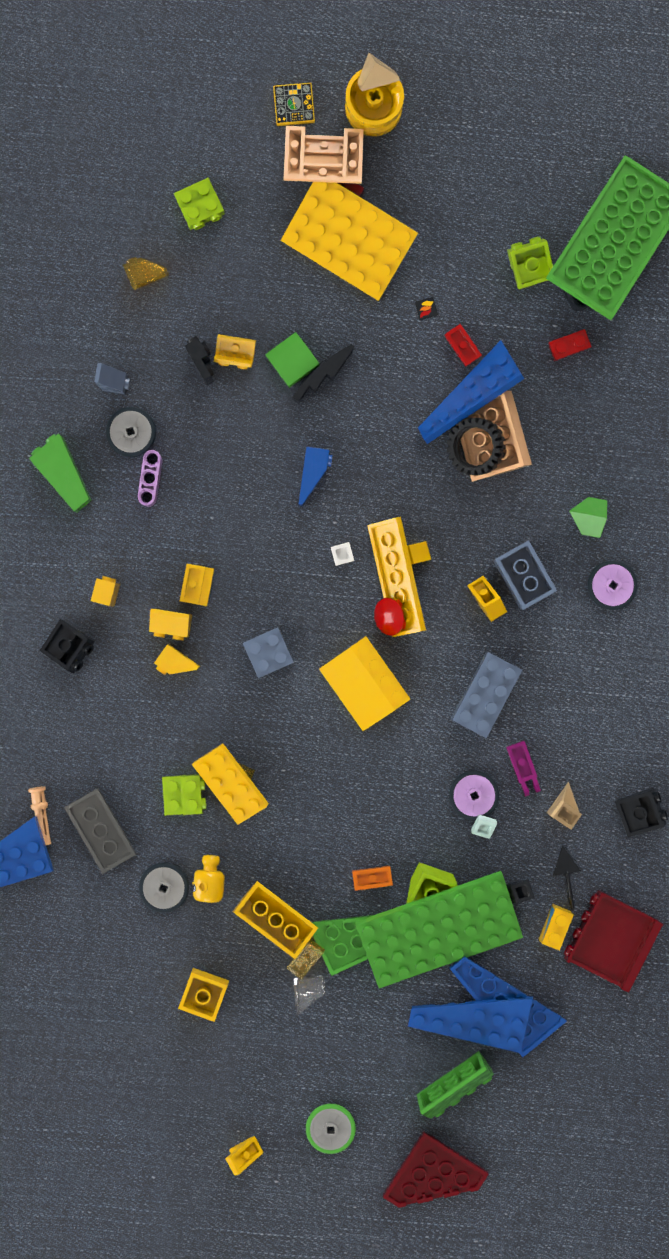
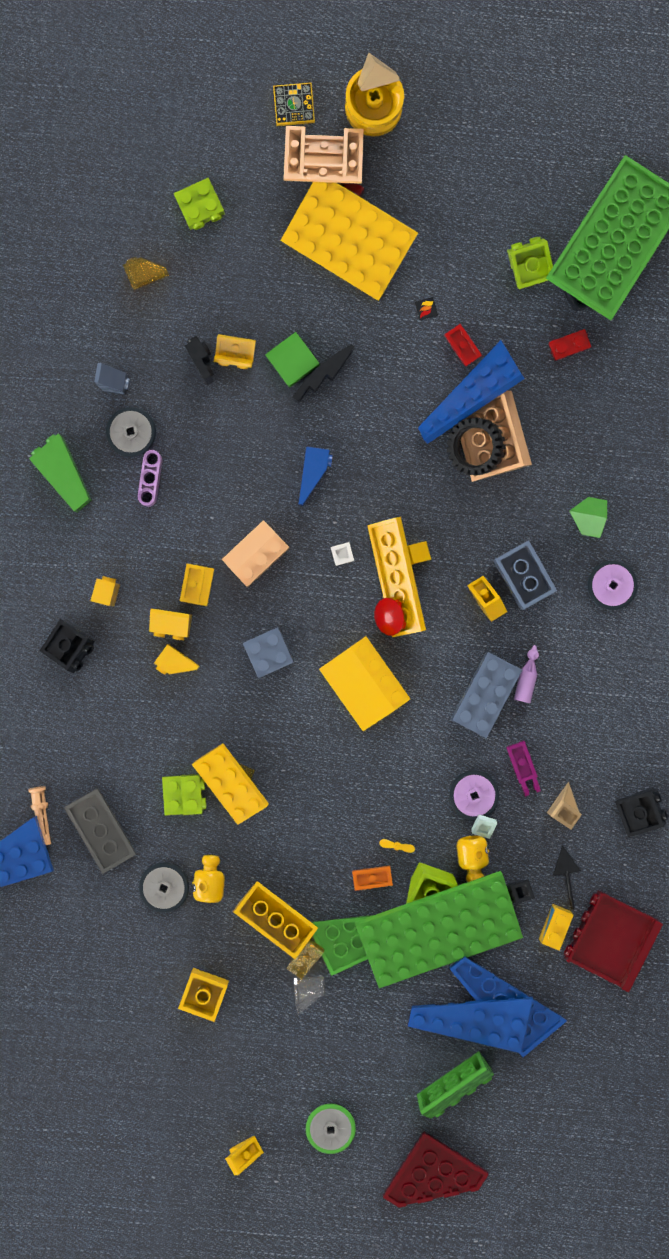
none -> light nougat slope [222,520,289,587]
none -> yellow piece [379,839,415,853]
none -> yellow piece [457,836,489,882]
none -> lavender wheel [514,645,539,703]

